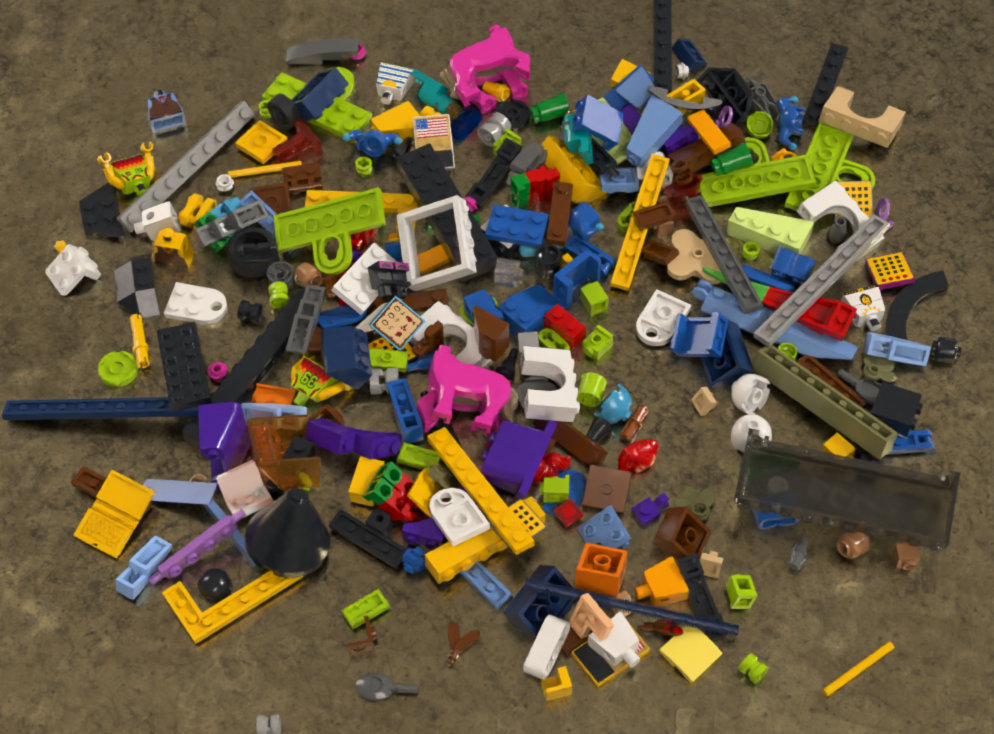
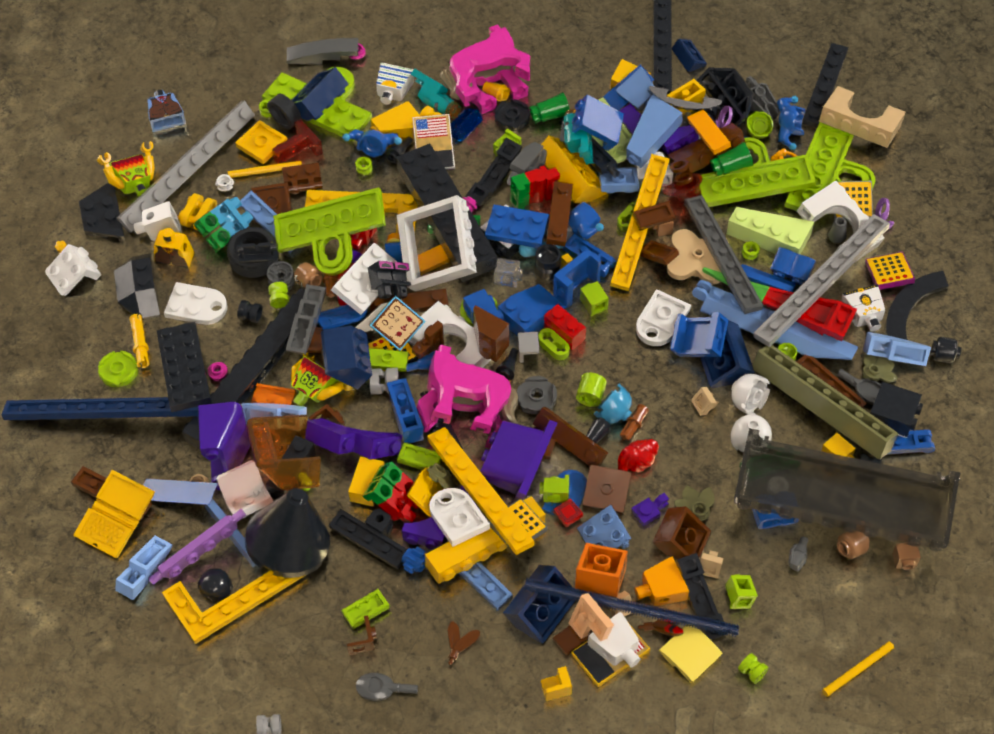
dark grey slope [192,200,269,248] -> none
light grey wheel [477,112,511,147] -> none
white arch [520,346,580,422] -> none
white beam [523,614,570,680] -> none
red hair [533,452,571,485] -> none
lime brick [582,324,613,361] -> none
white plate [675,63,689,80] -> none

